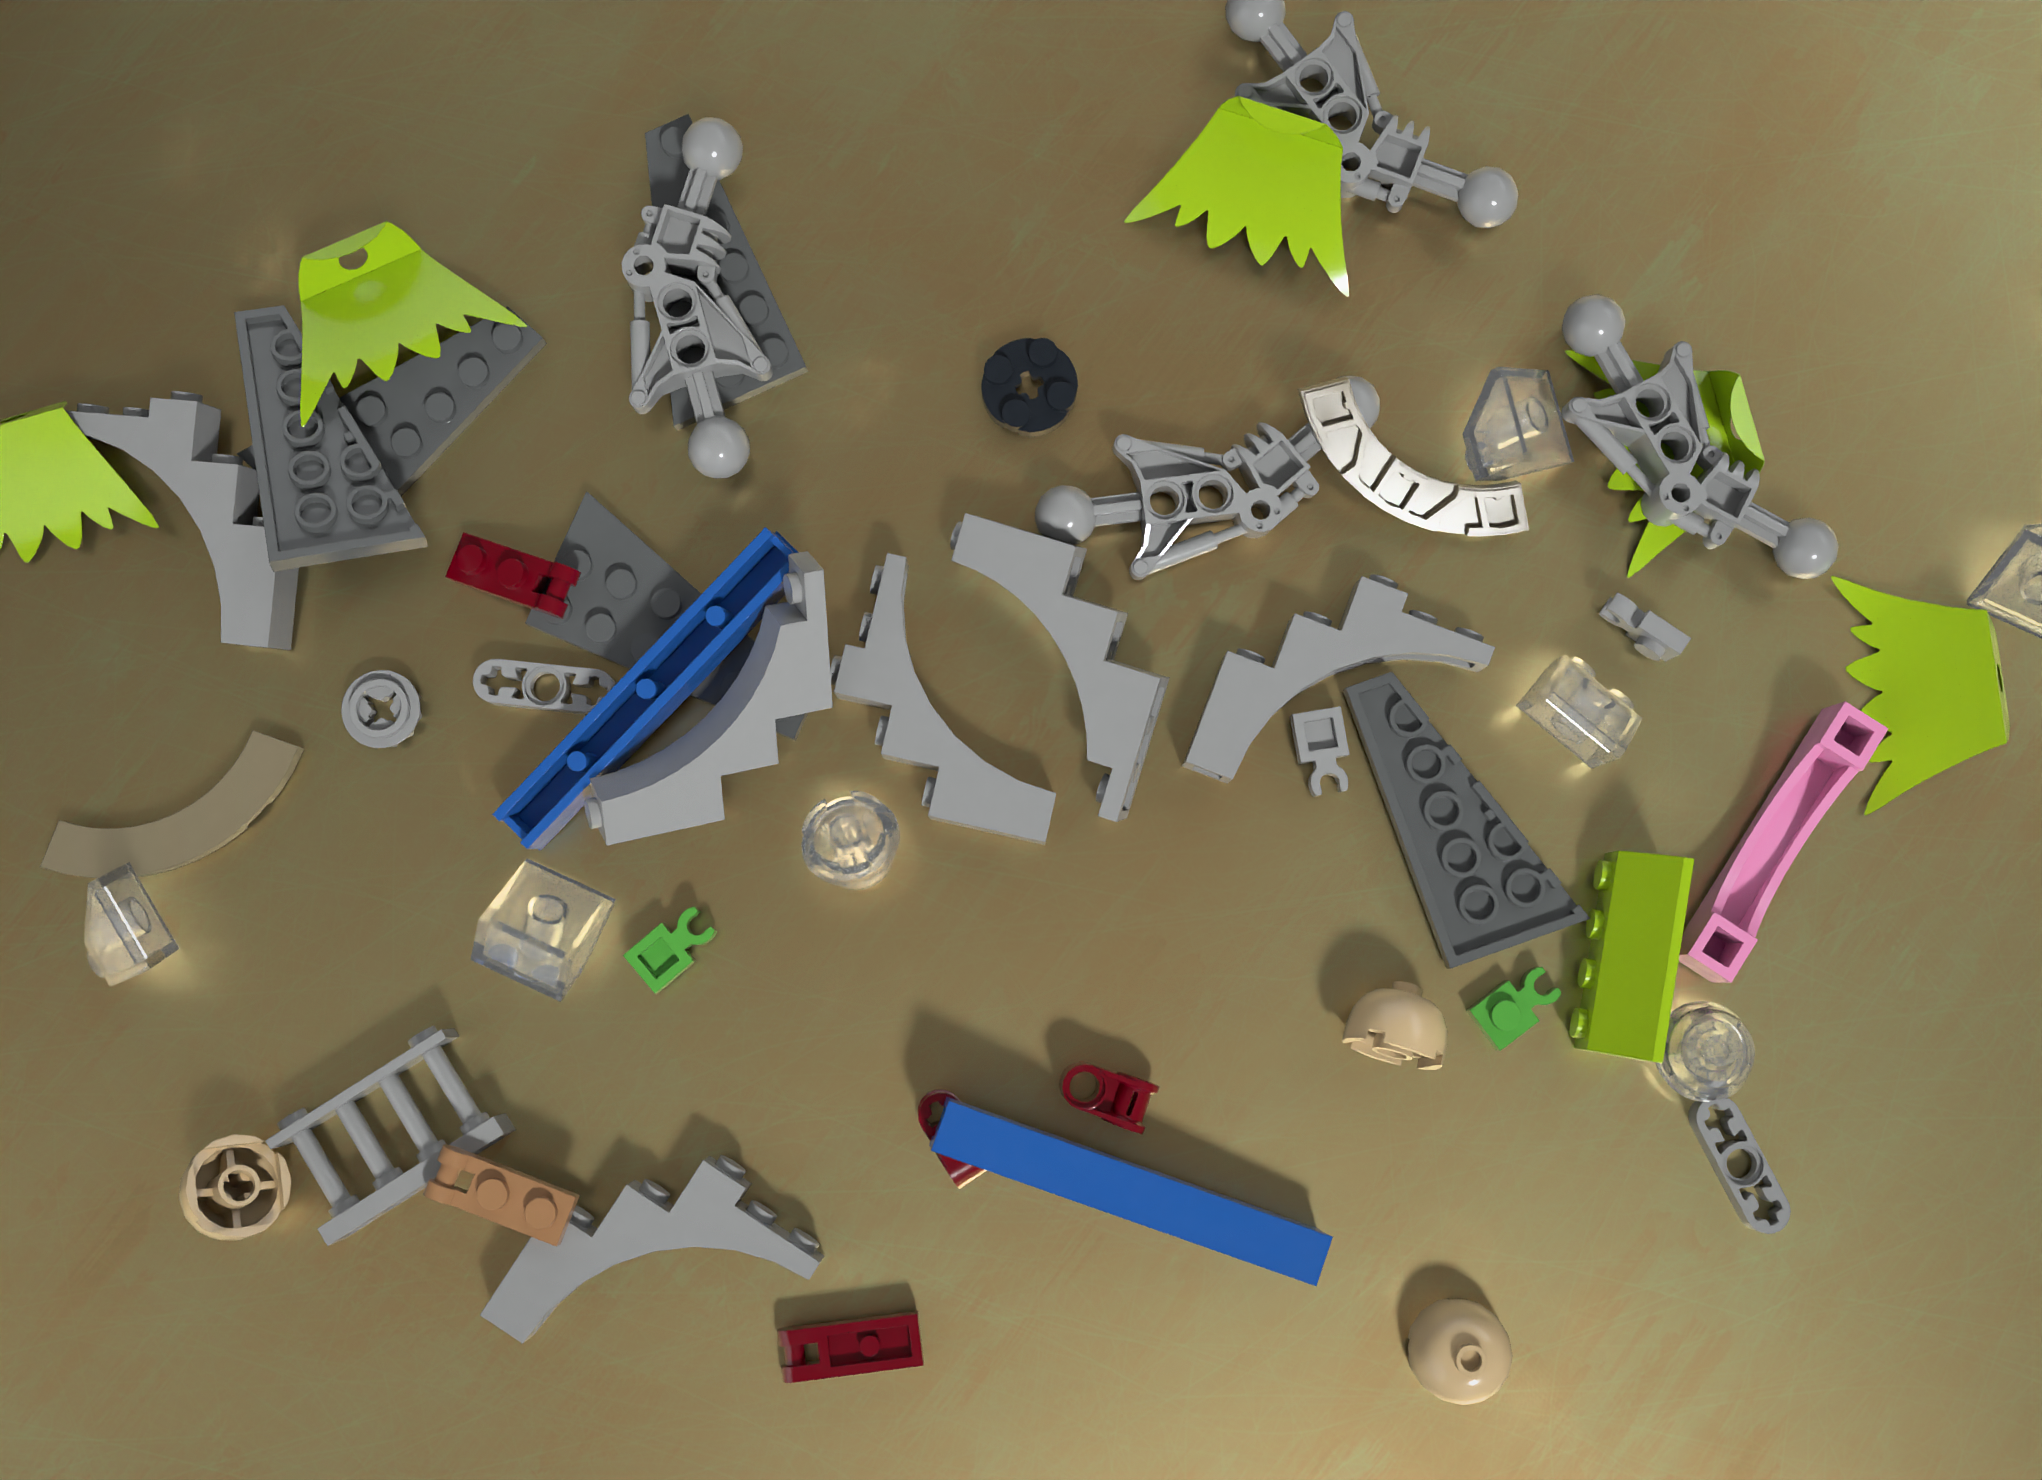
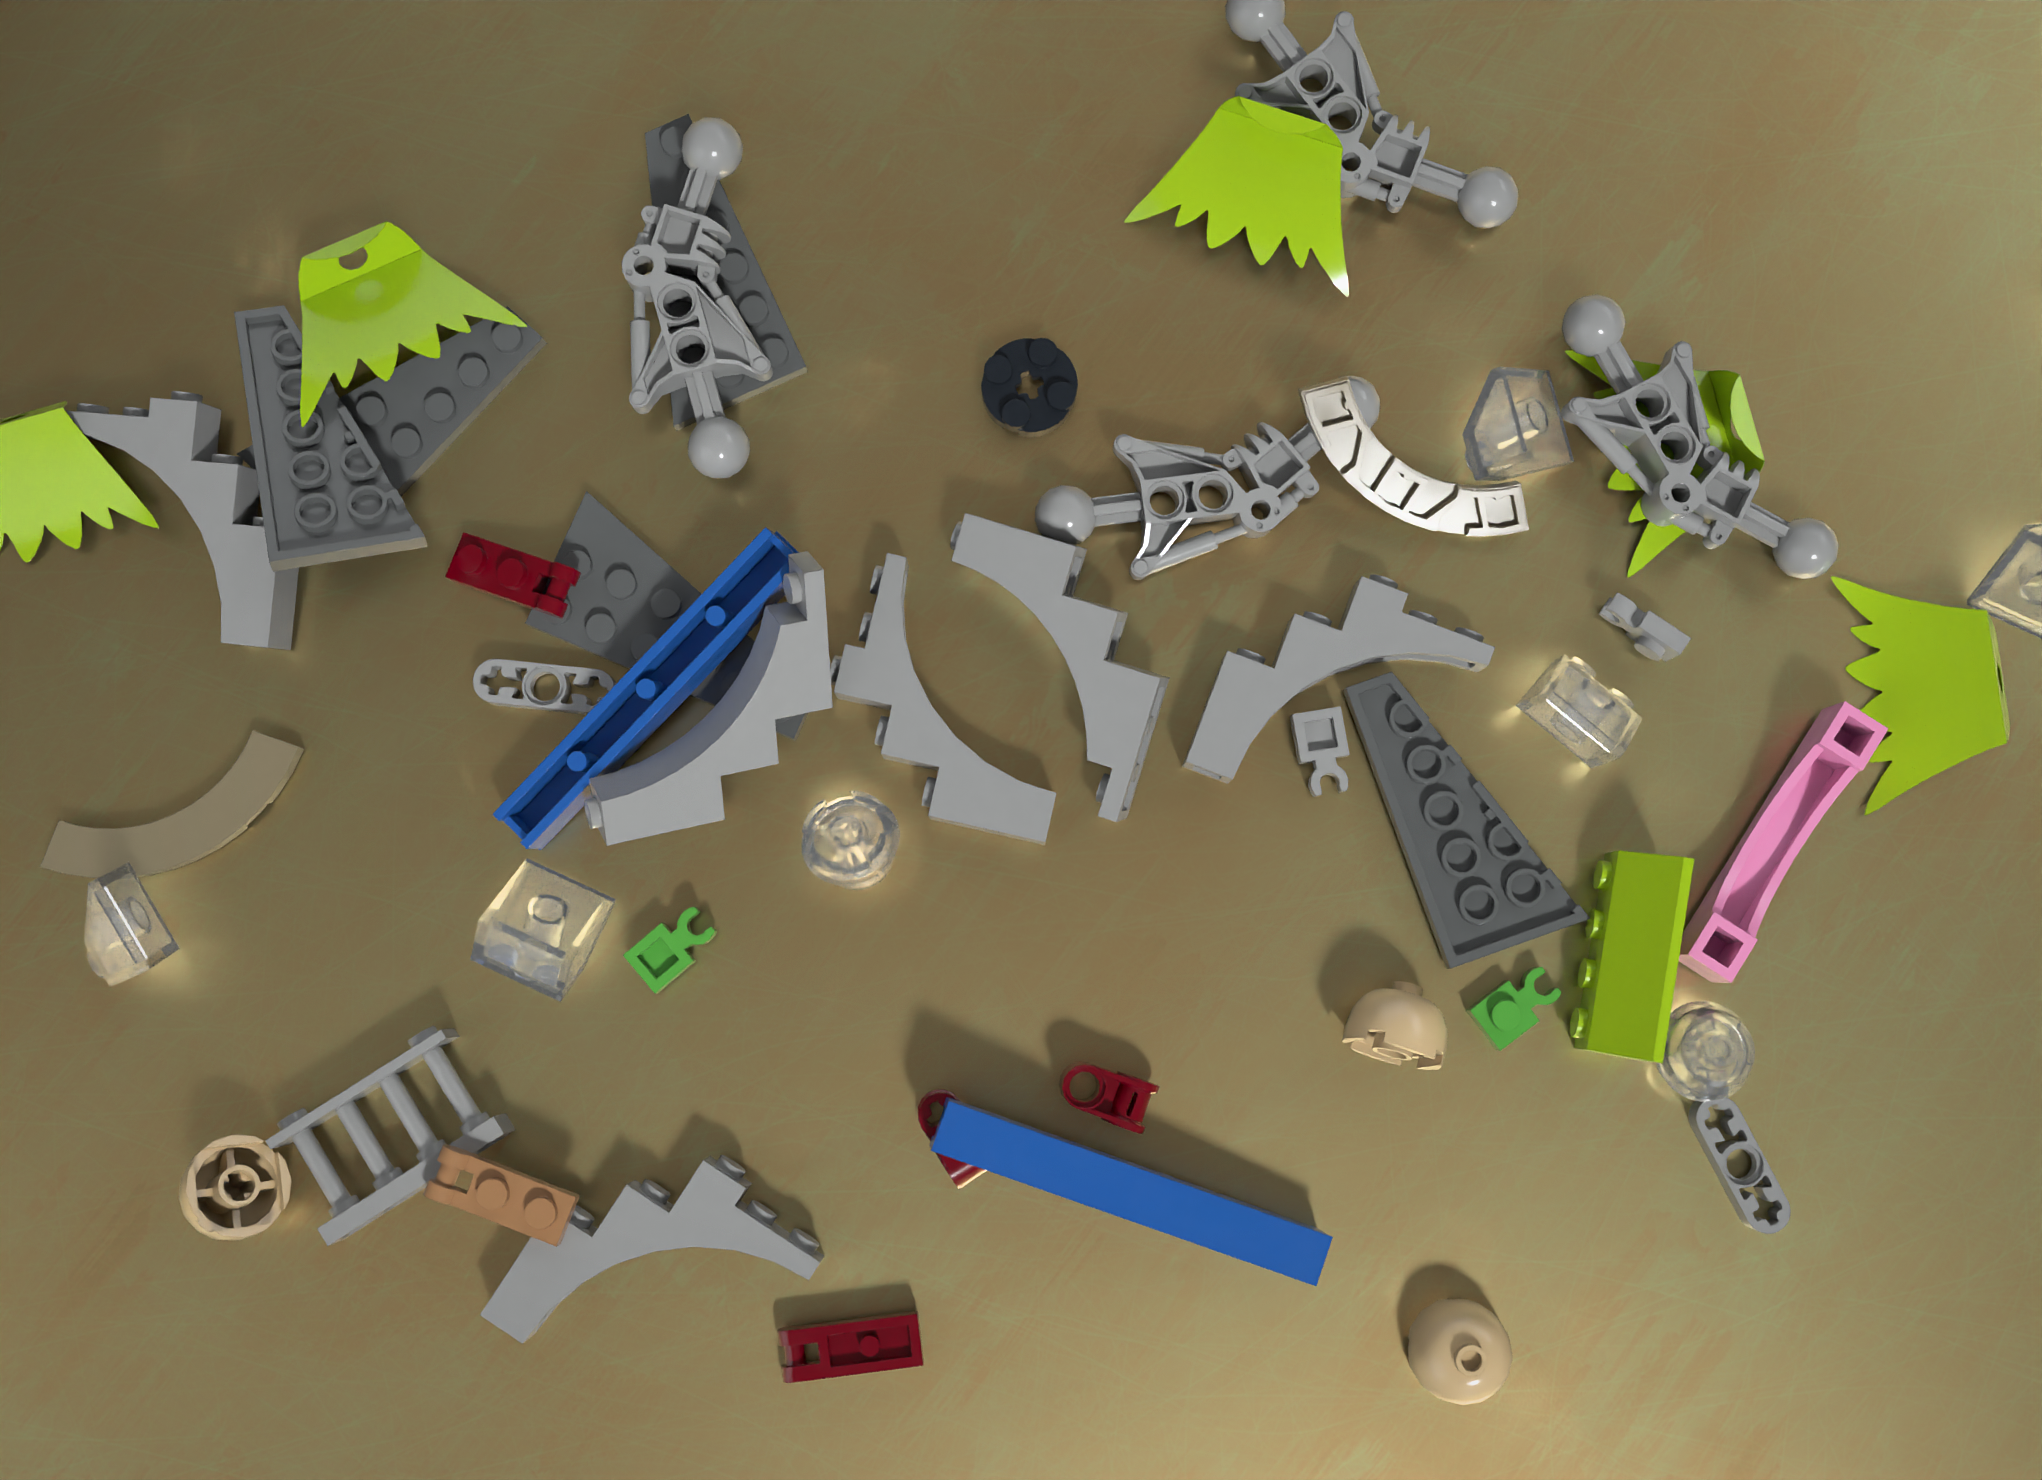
light grey gear [341,670,423,749] -> none

